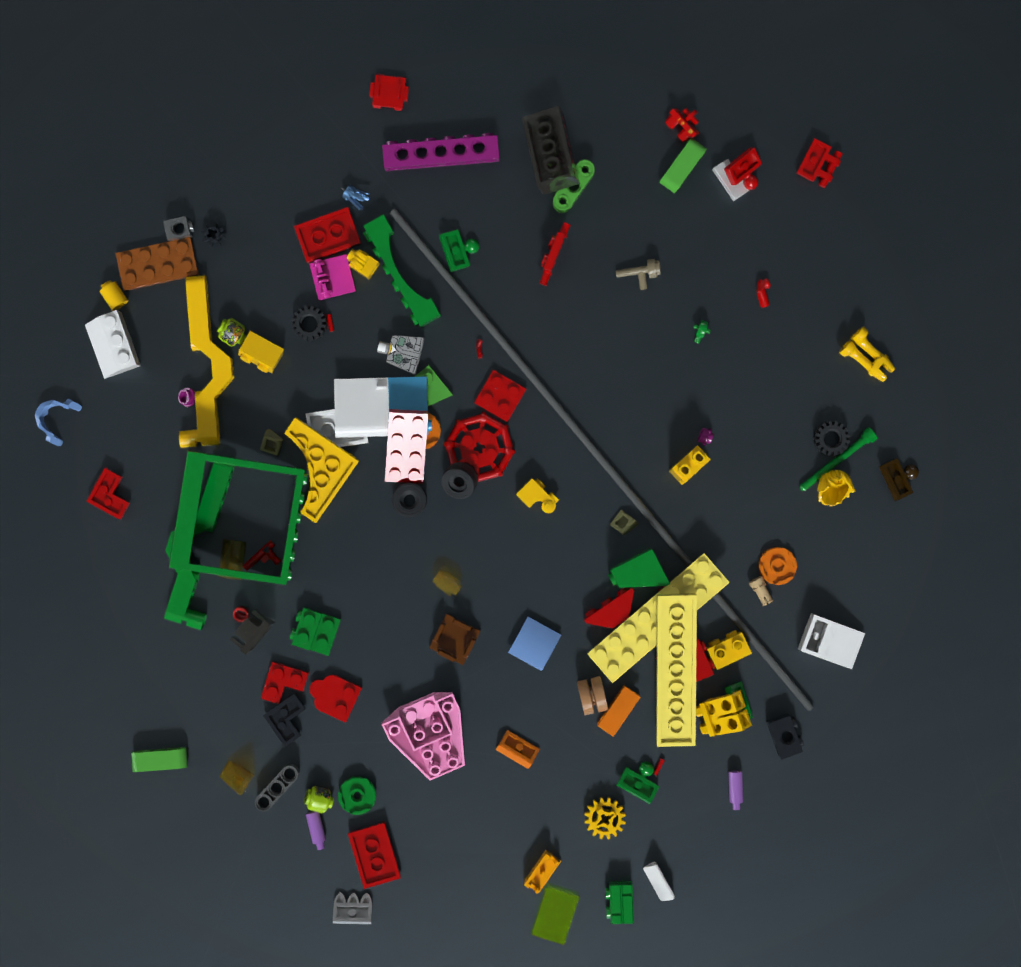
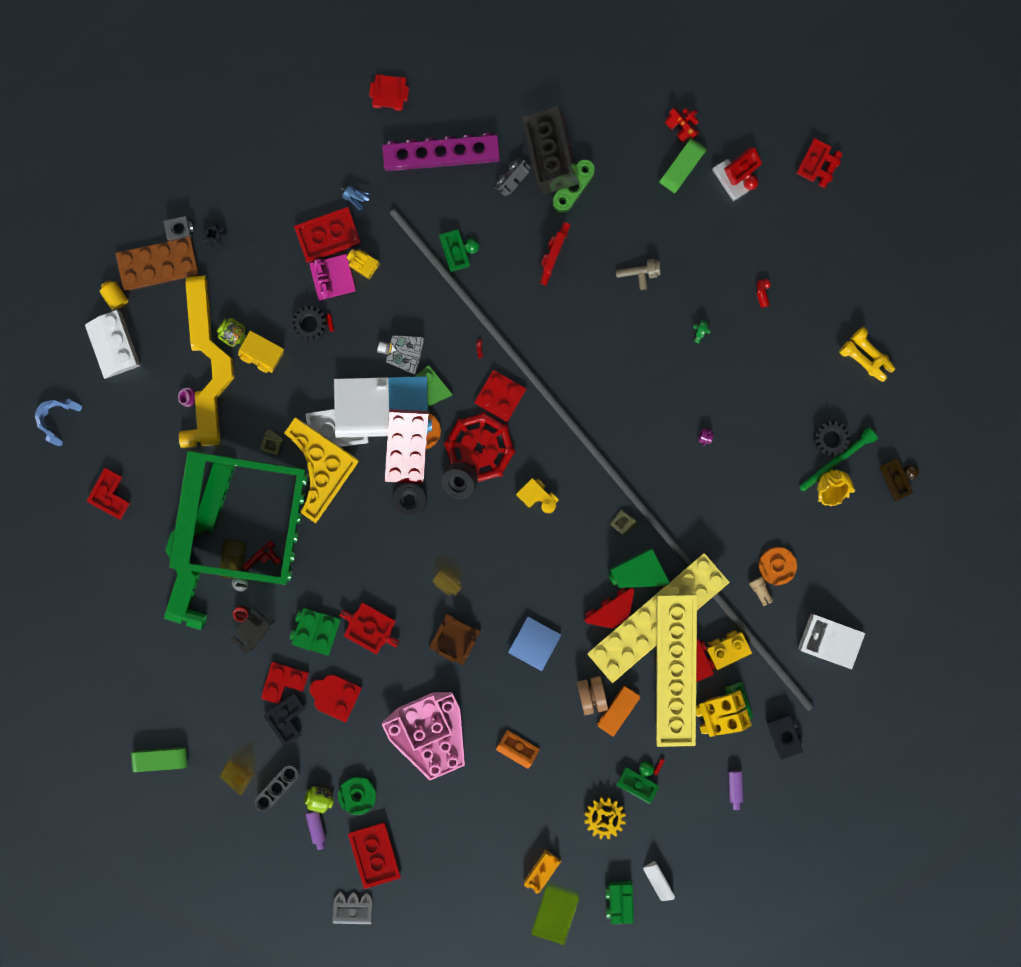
green arch [363,214,441,328] -> none
yellow hips [669,445,711,485] -> none
none -> light grey hinge [232,577,248,592]
none -> red plate [340,602,400,655]
none -> dark grey hinge [494,158,531,197]

